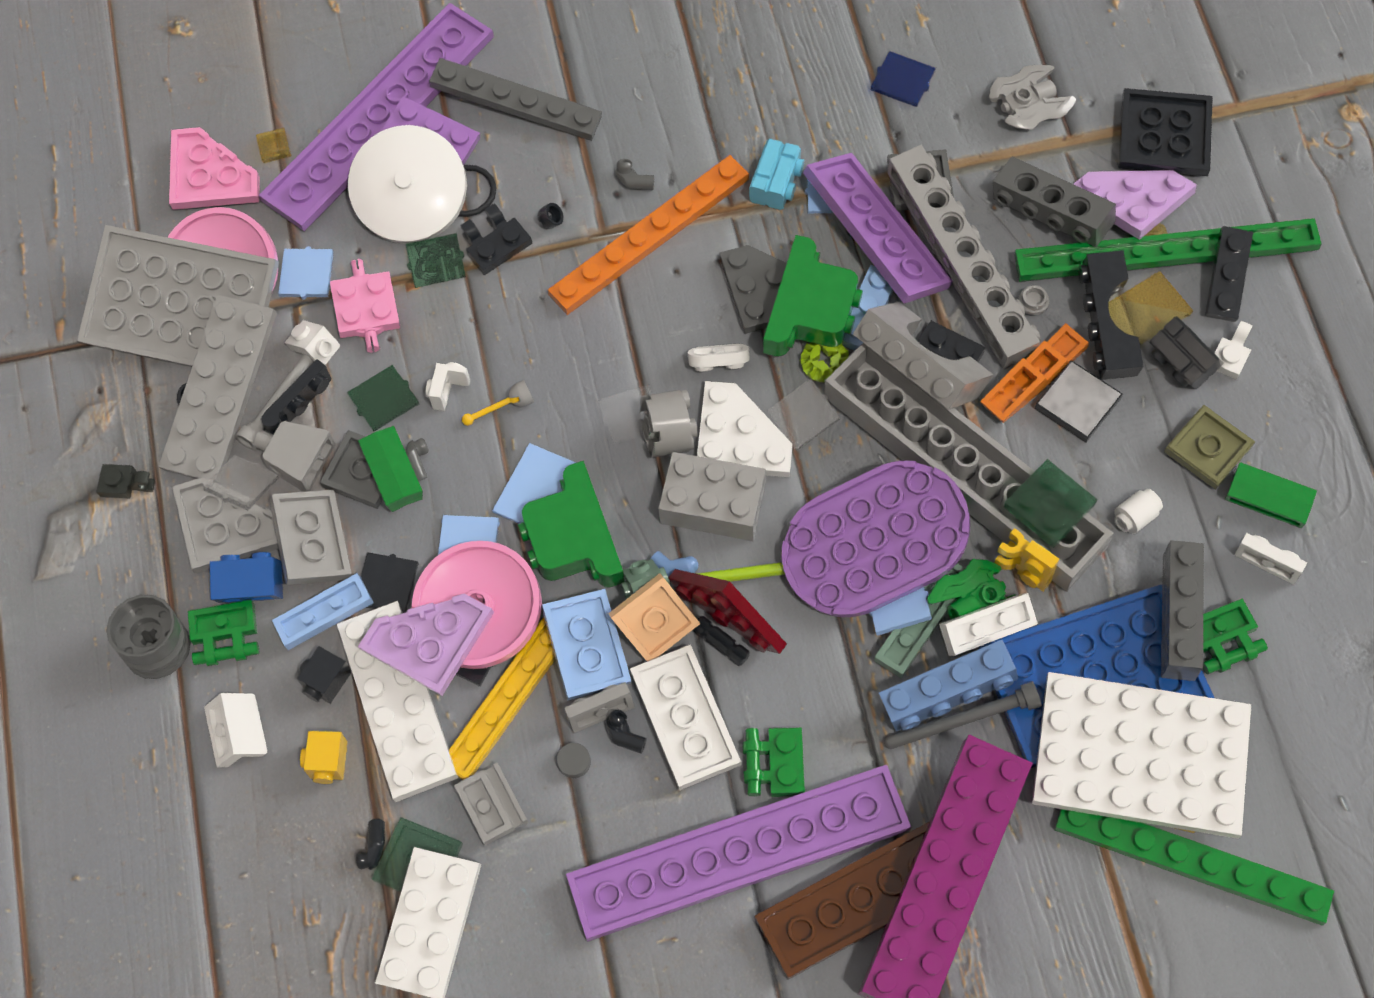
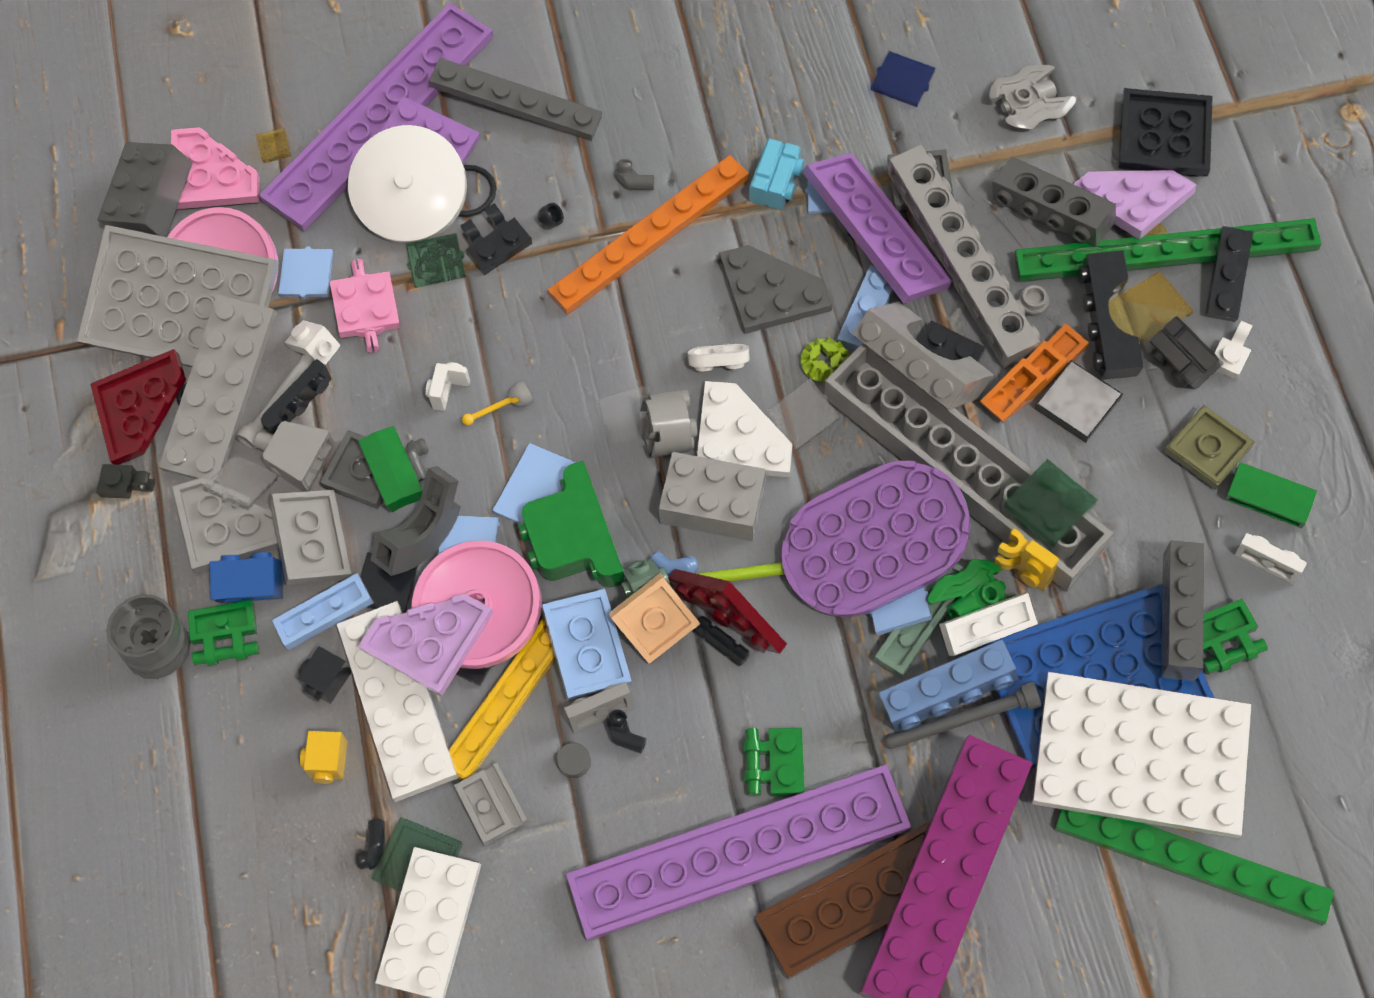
white panel [204,693,267,767] -> none
clear green piece [347,365,419,432] -> none
white plate [630,644,741,790] -> none
green brick [763,235,863,357] -> none
white brick [1114,489,1163,534] -> none
none -> dark red plate [90,349,186,465]
none -> dark grey brick [97,142,193,237]
none -> dark grey arch [370,466,461,576]

